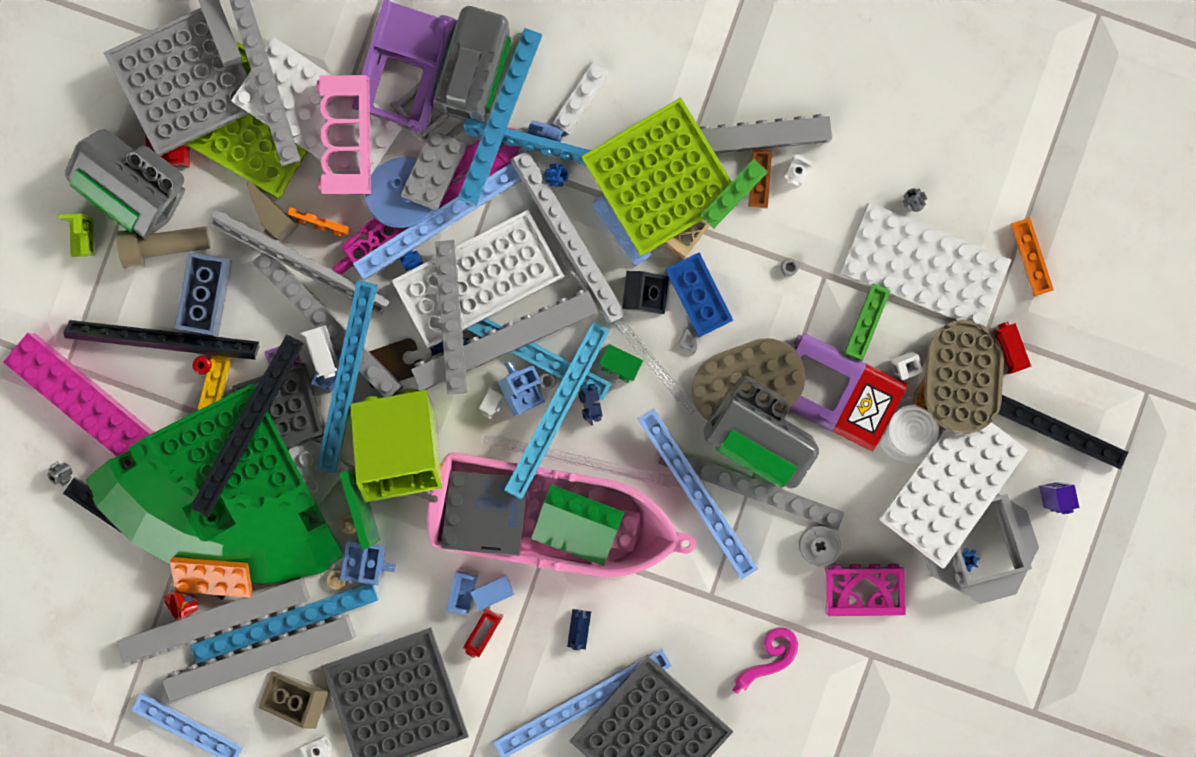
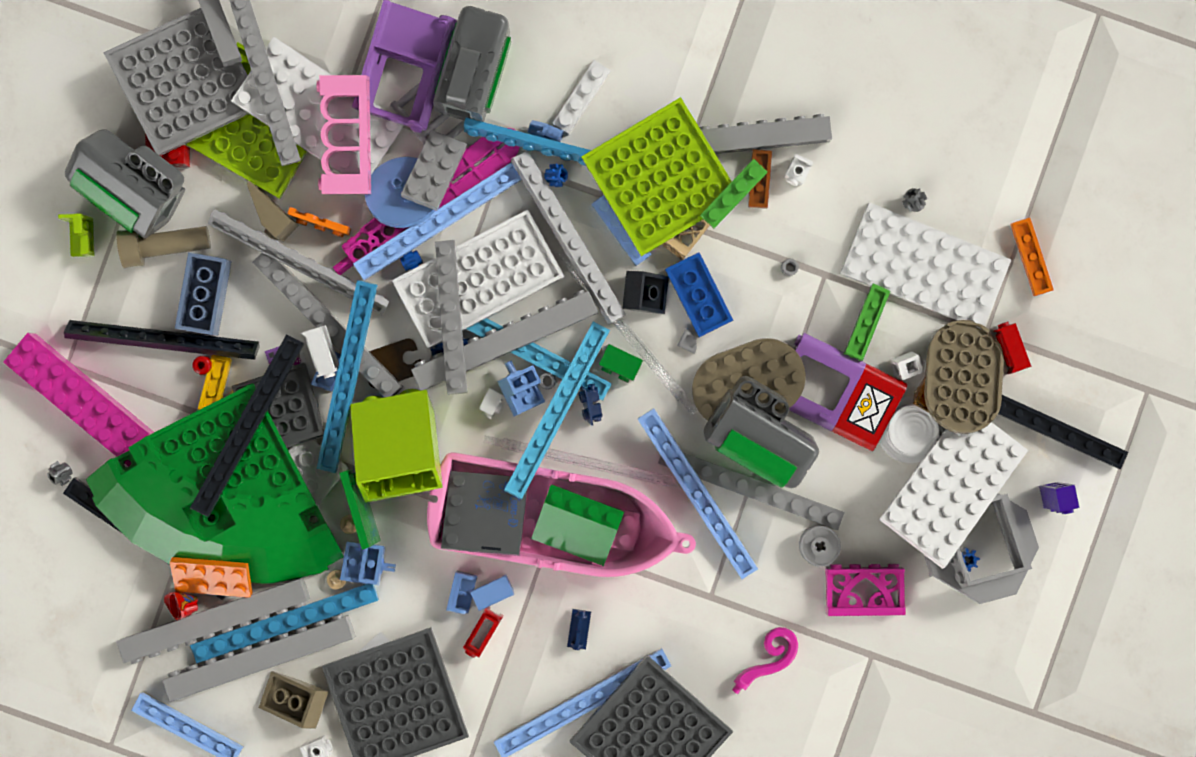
dark azure plate [458,28,542,206] -> none

